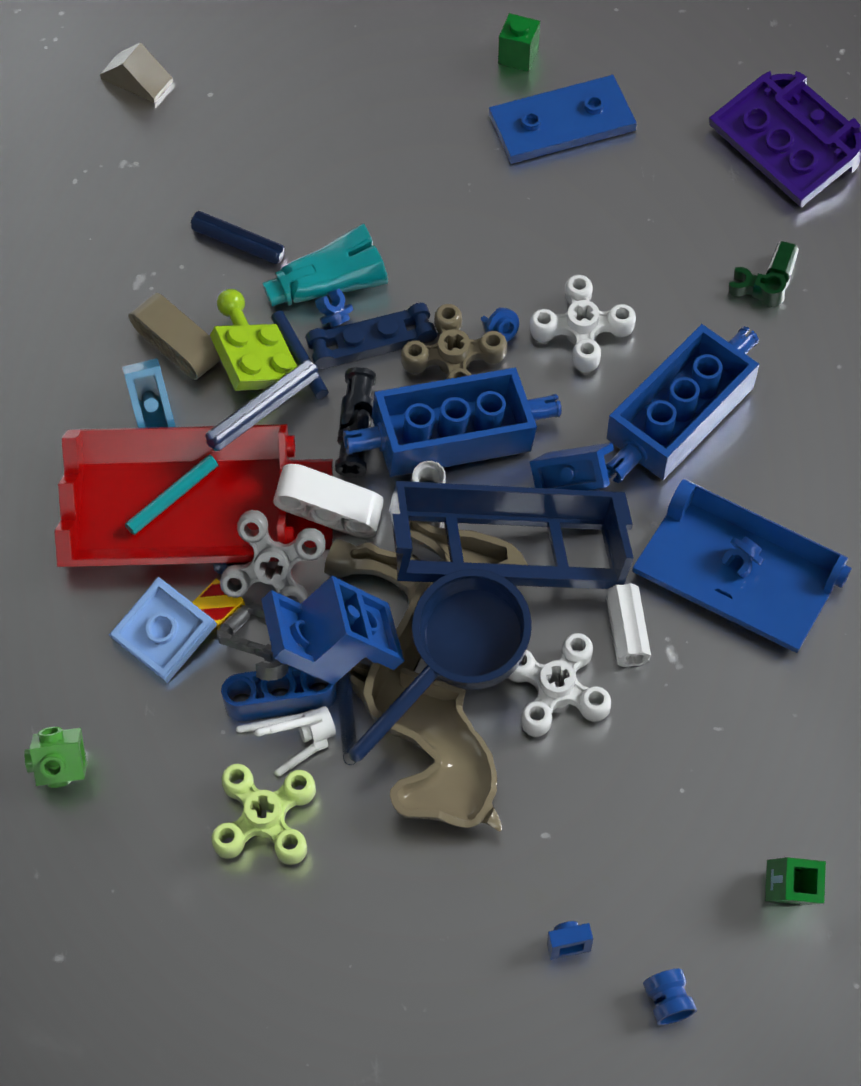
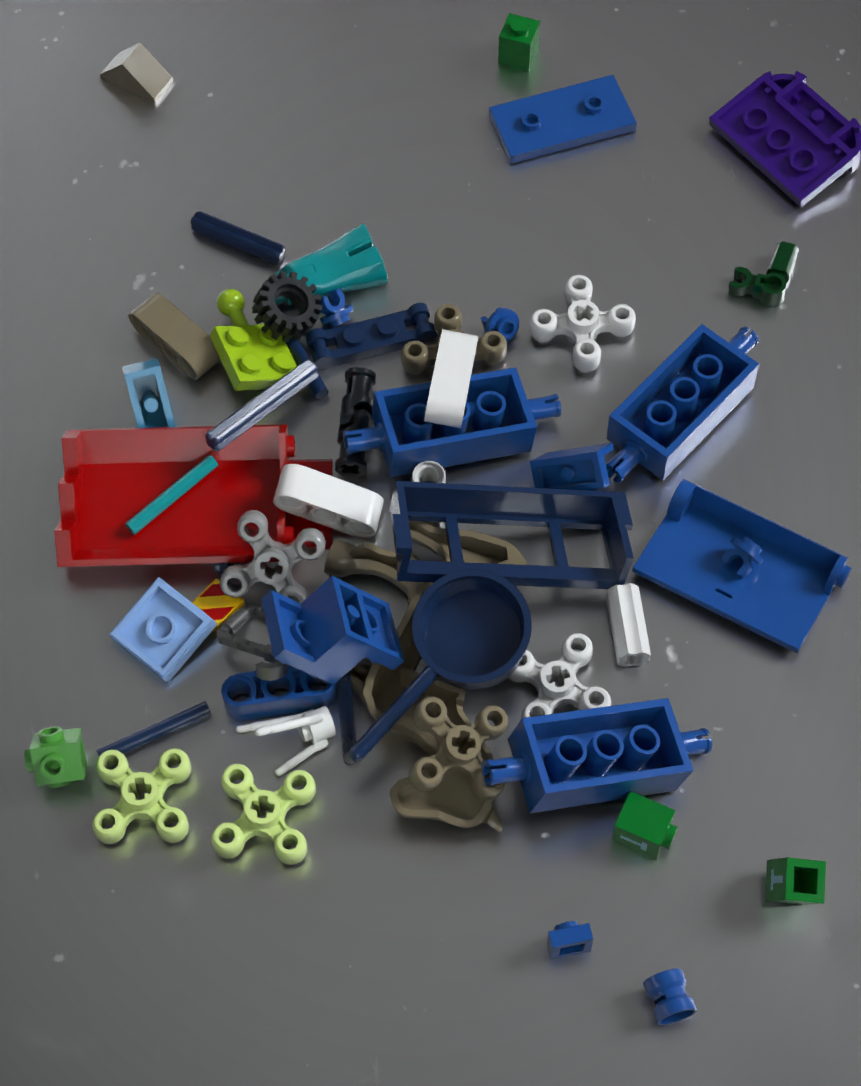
none -> yellowish green gear [92,748,191,844]
none -> dark blue bar [96,701,212,756]
none -> black tyre [252,271,322,342]
none -> dark tan gear [409,697,509,801]
none -> white beam [424,329,479,428]
none -> blue brick [482,698,712,813]
none -> green brick [612,791,678,860]

